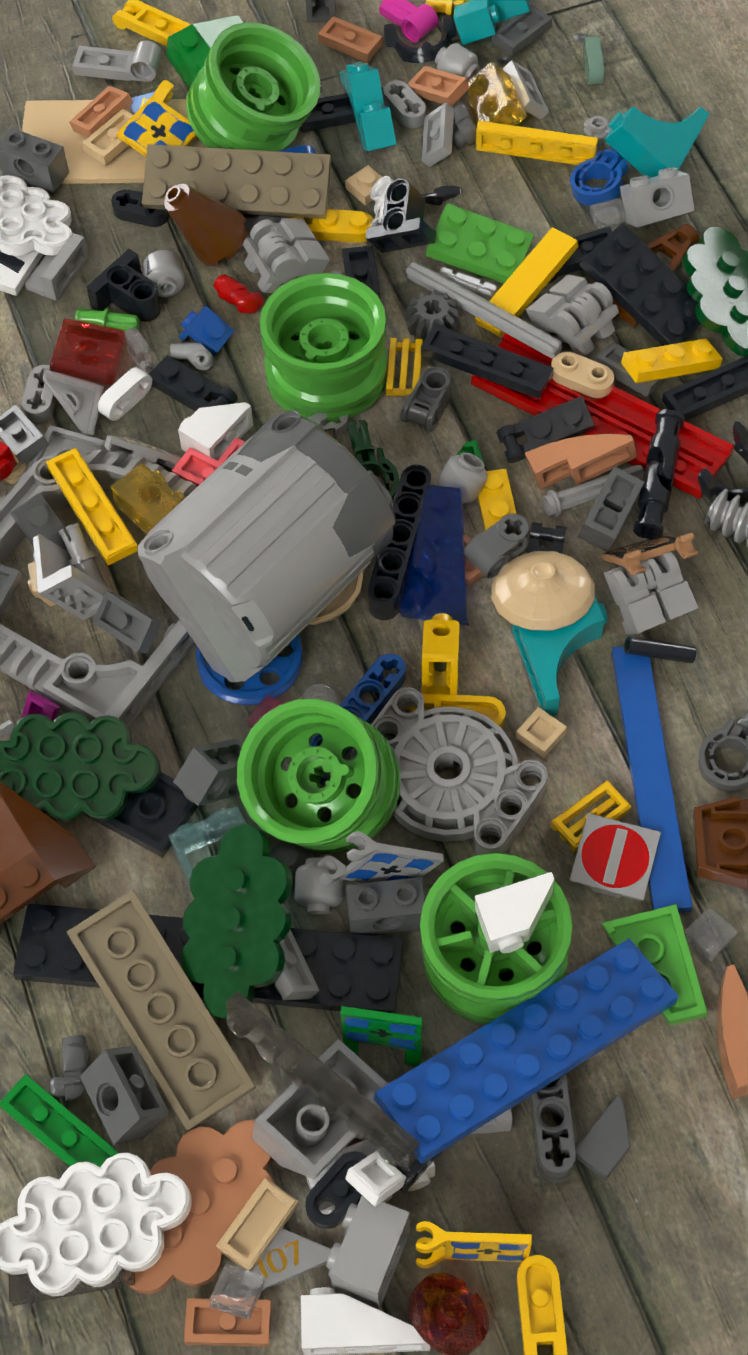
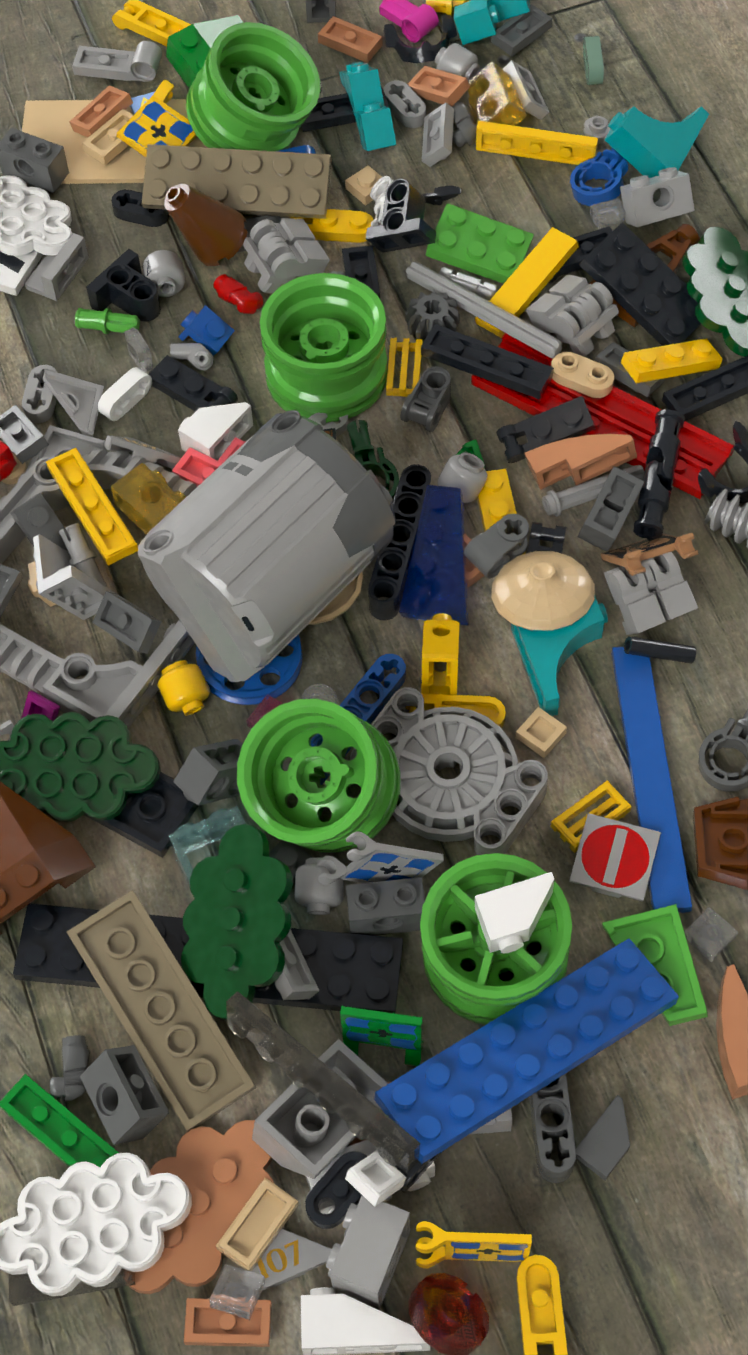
clear red plate [50,318,127,385] -> none
none -> yellow head [157,660,210,716]

